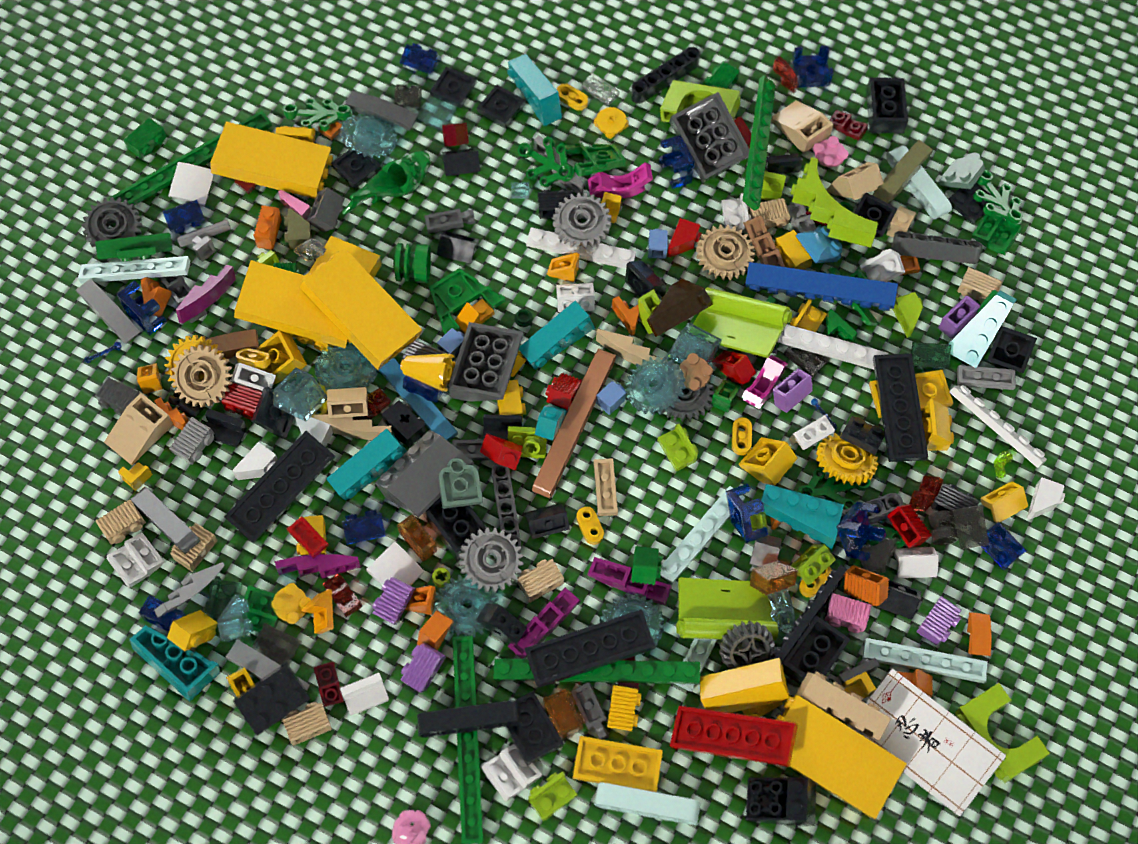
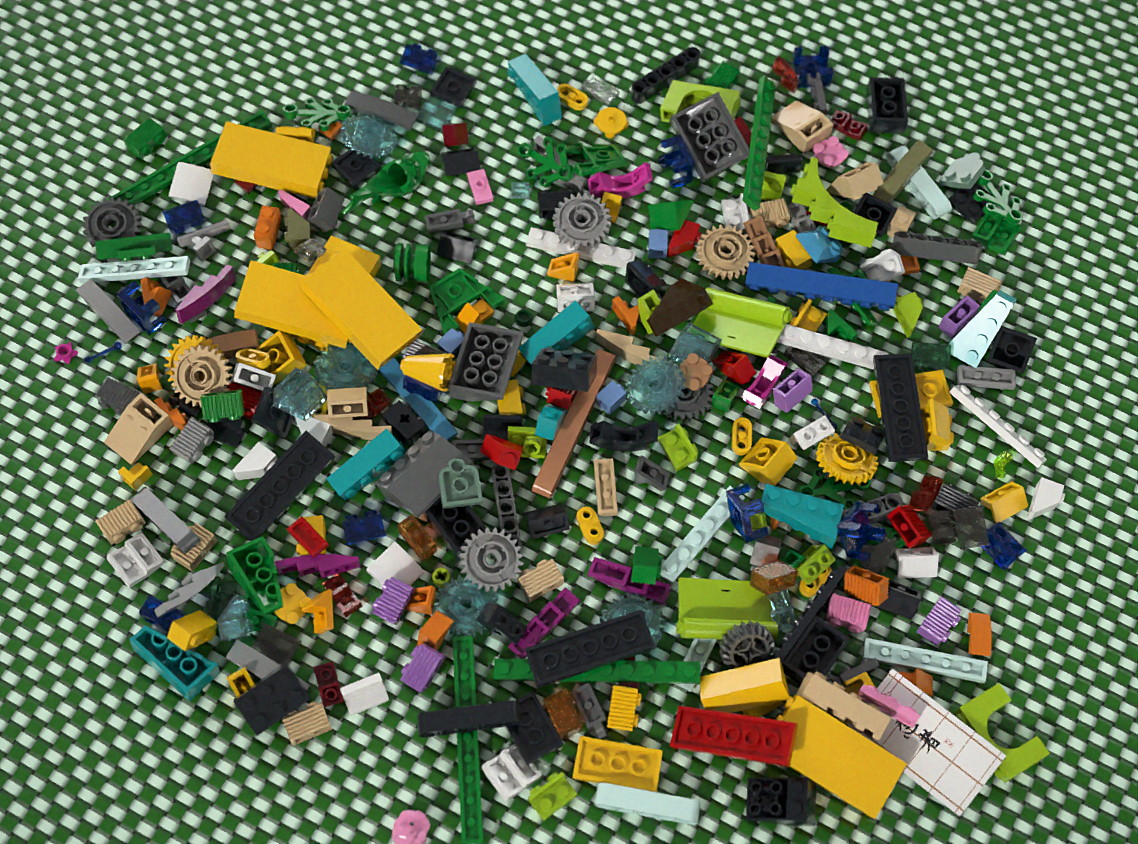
black plate [477,84,525,128] -> none
none -> dark pink plate [54,342,78,364]
none -> green brick [200,390,245,422]
none -> green wedge [226,536,283,615]
none -> bright pink plate [467,169,493,205]
none -> black brick [531,347,597,392]
none -> black arch [589,421,659,452]
none -> dark grey slope [634,455,670,491]
none -> green slope [648,200,694,231]
none -> green slope [777,549,806,572]
none -> dark grey plate [807,72,827,116]
none -> bright pink plate [858,684,920,728]

